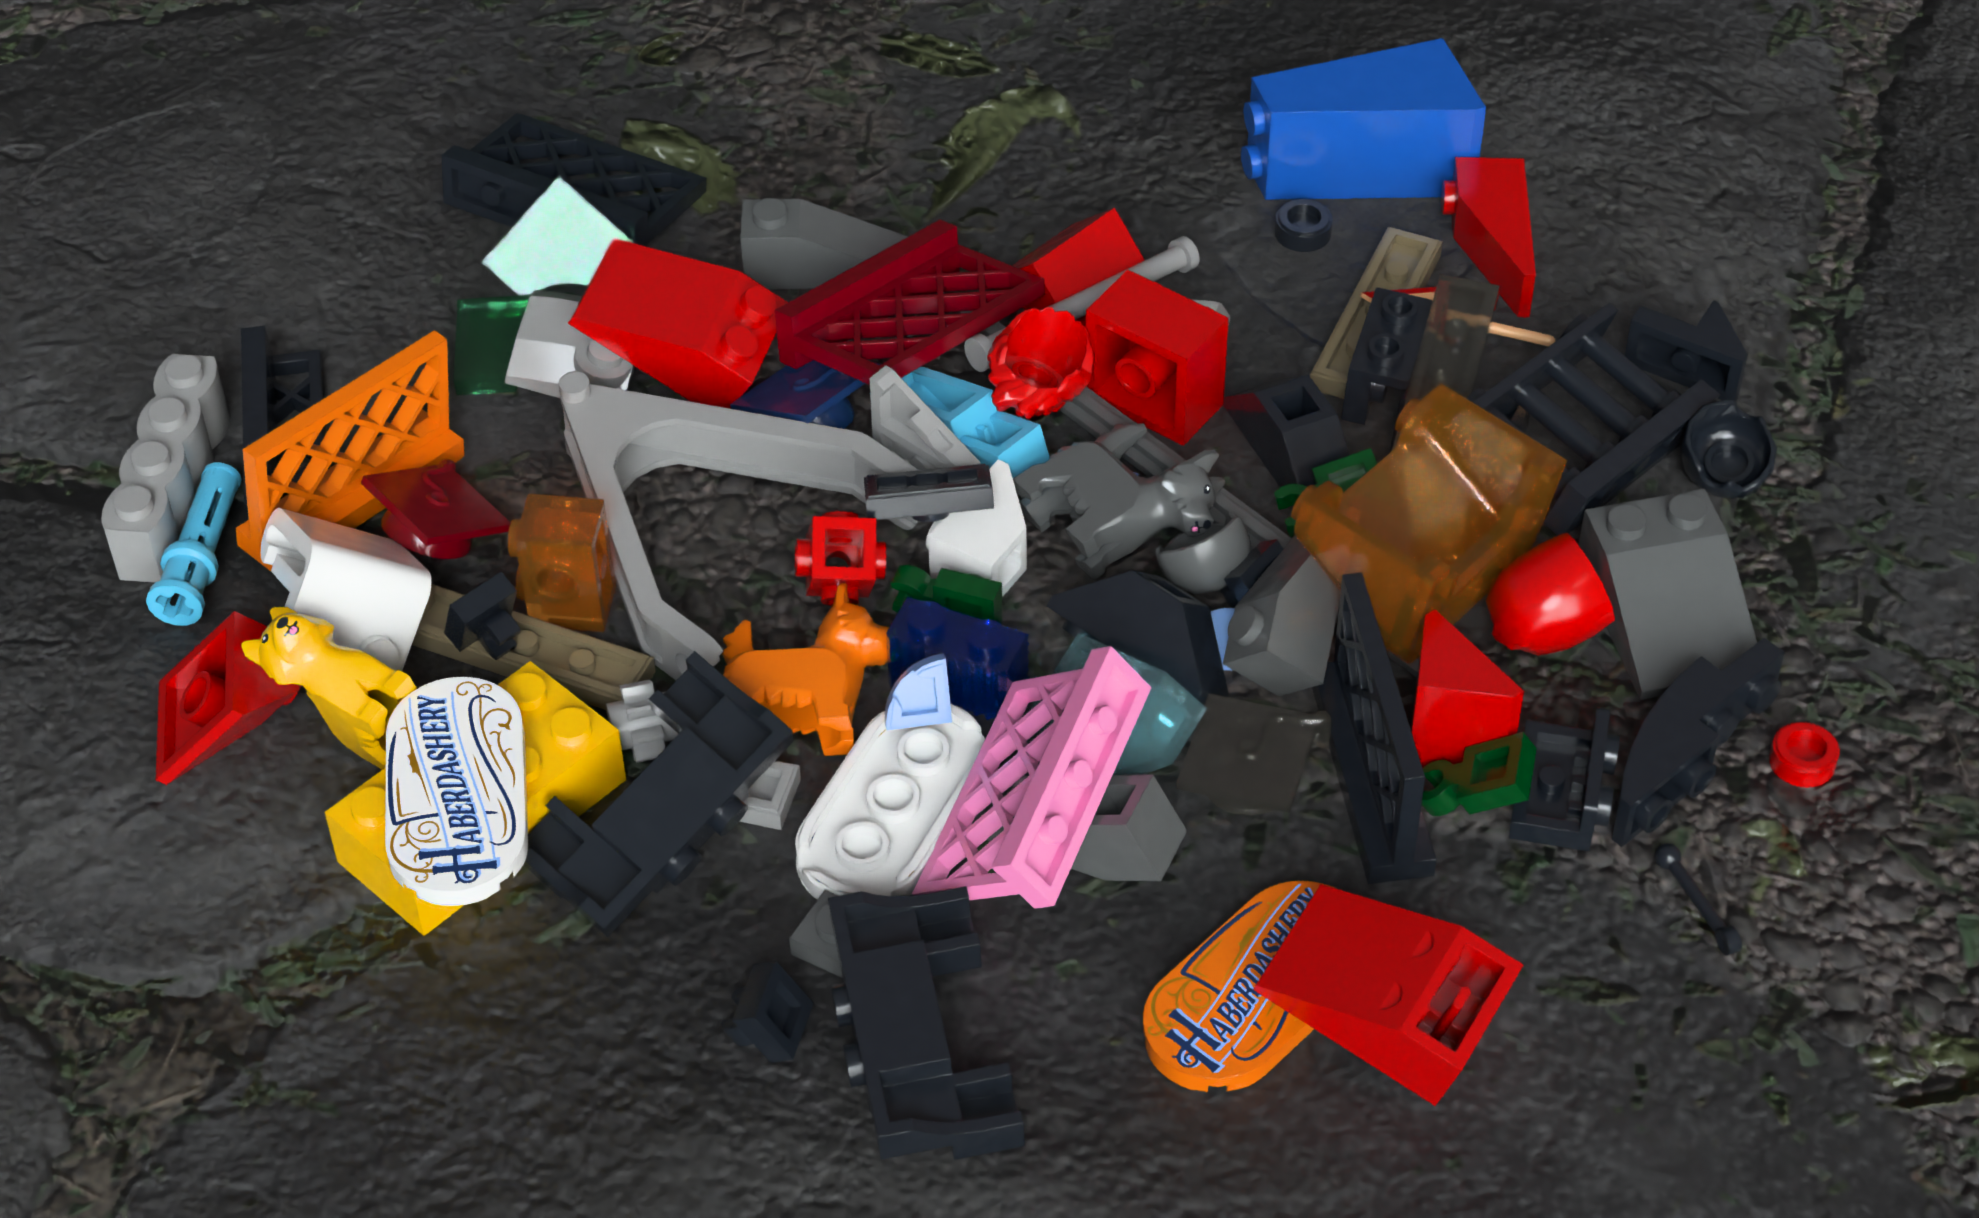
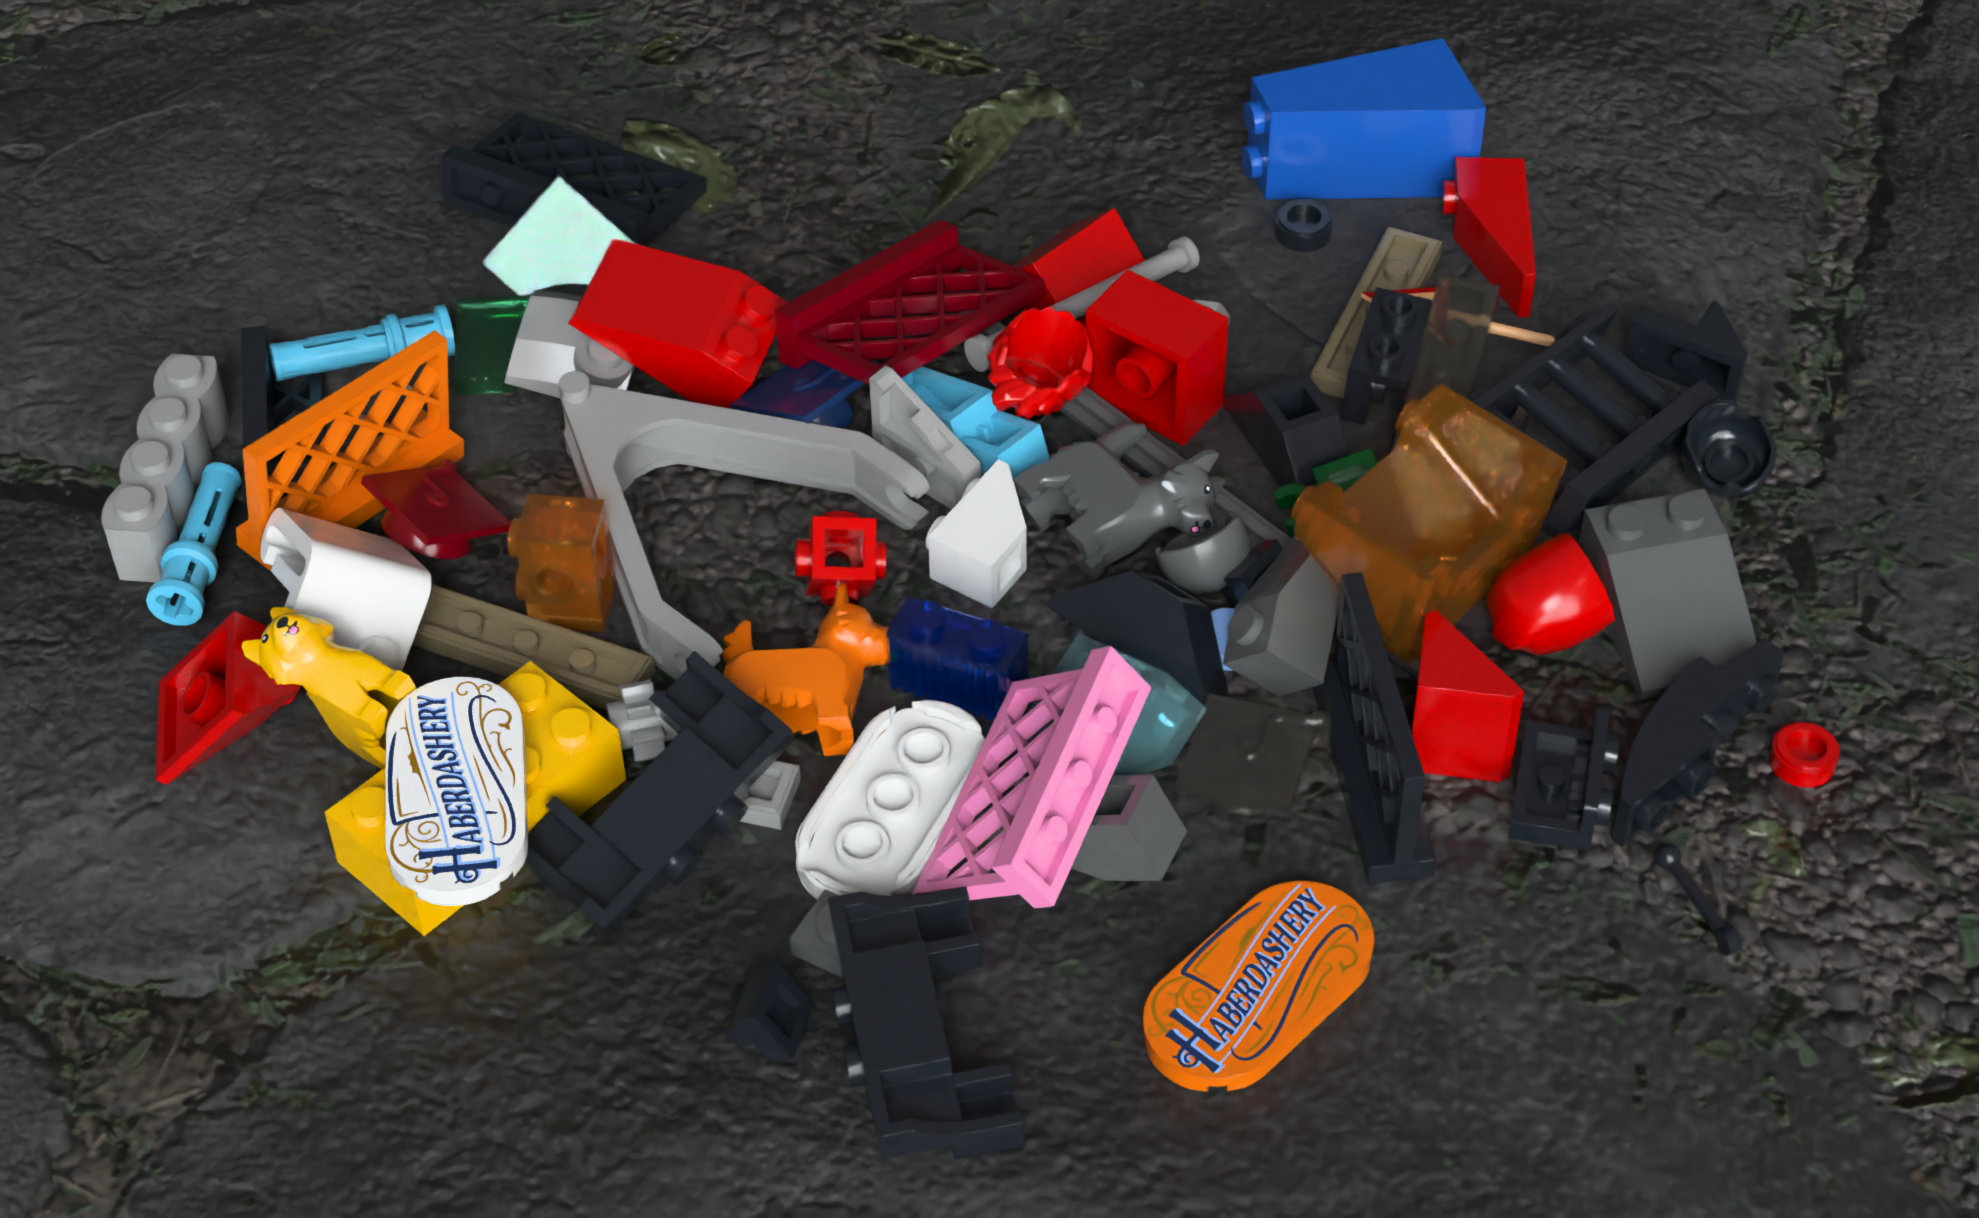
black tile [444,572,521,660] -> none
dark grey slope [740,198,908,290] -> none
black plate [864,464,994,522] -> none
light blue tile [885,653,952,730] -> none
dark green plate [891,565,1002,643] -> none
red slope [1253,884,1524,1106] -> none
dark green plate [1421,732,1537,816] -> none
none -> medium azure pin [269,304,455,382]

